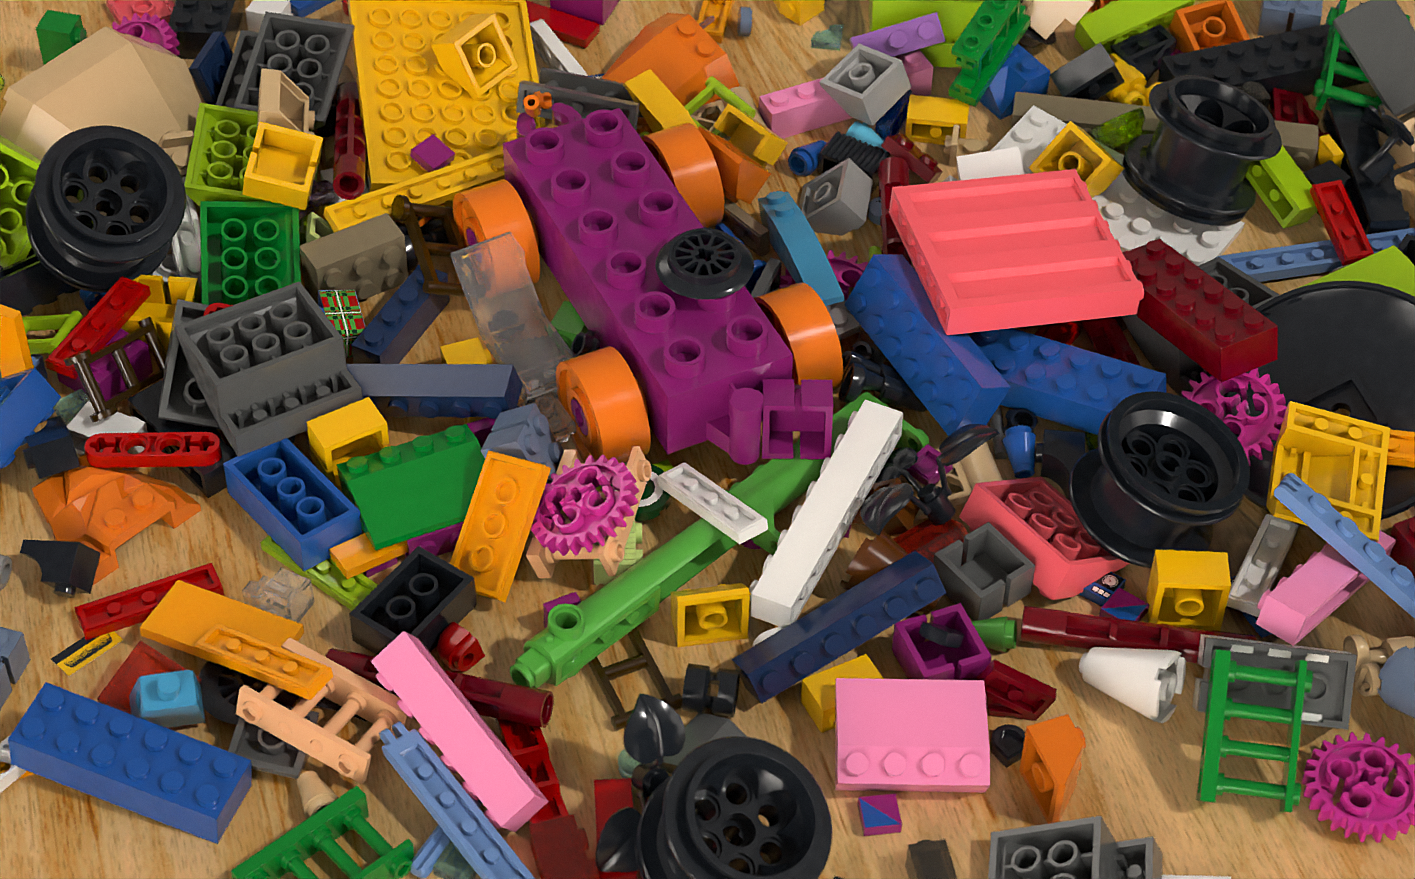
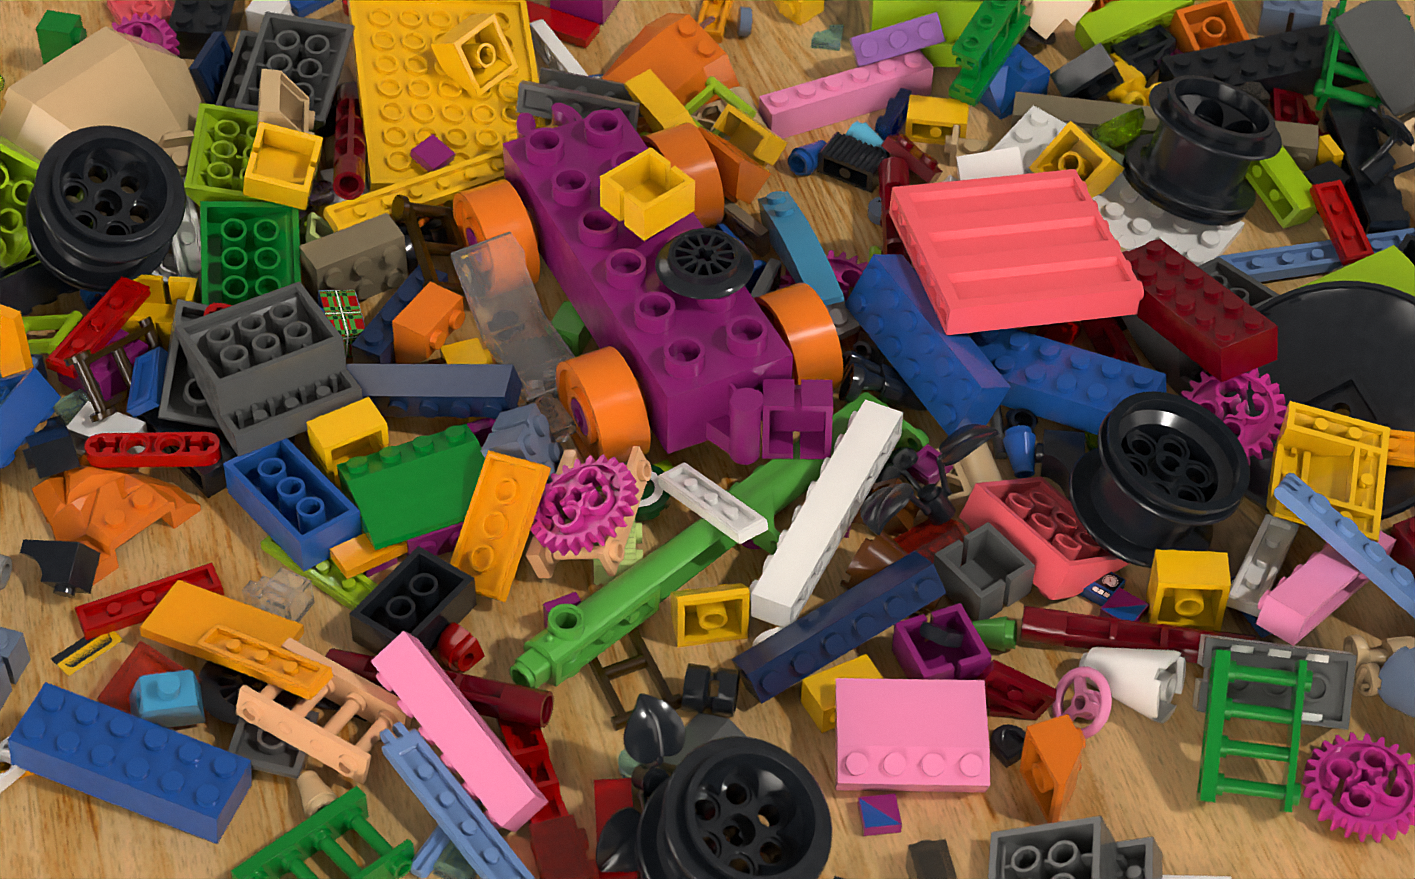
orange arm [523,91,552,117] -> none
black plate [570,330,600,358] -> none
light grey slope [799,158,873,236] -> none
light grey slope [819,44,912,126] -> none
none -> blue tile [126,346,168,417]
none -> orange slope [392,282,465,364]
none -> yellow piece [600,147,695,241]
none -> bright pink piece [1052,666,1112,739]

